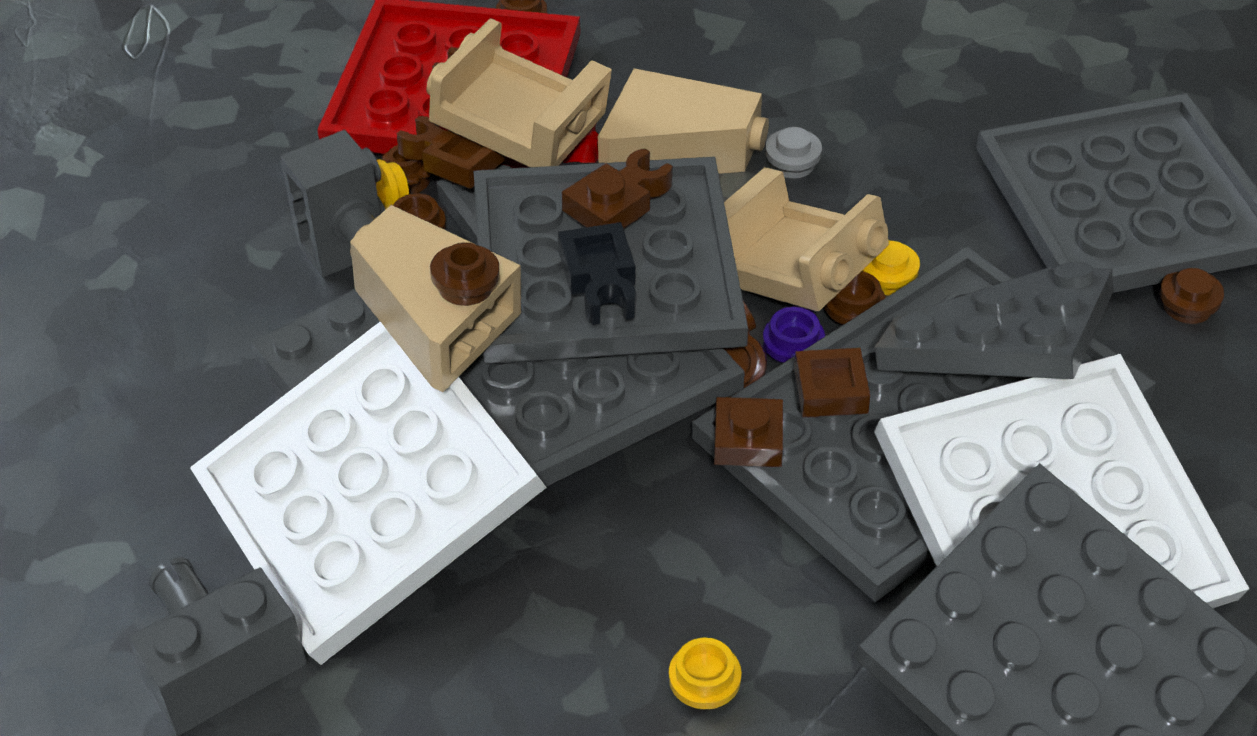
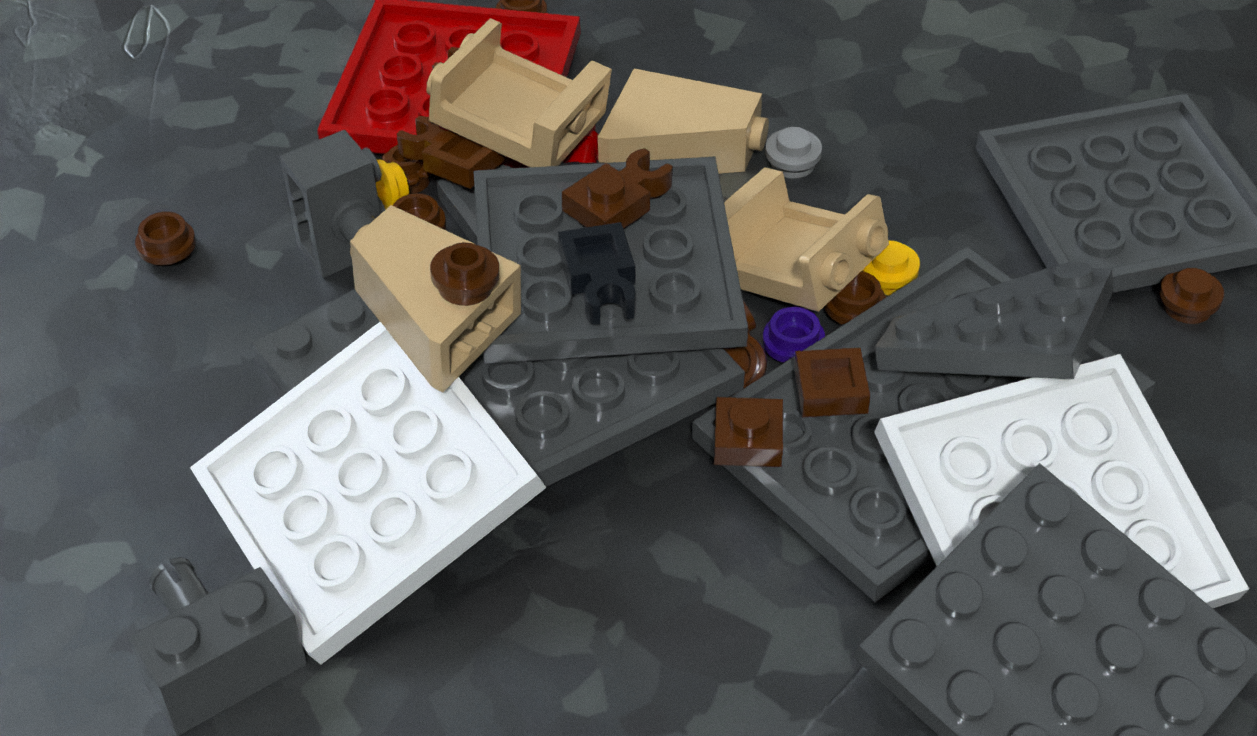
yellow plate [669,637,742,709] -> none
none -> reddish brown plate [135,211,196,265]

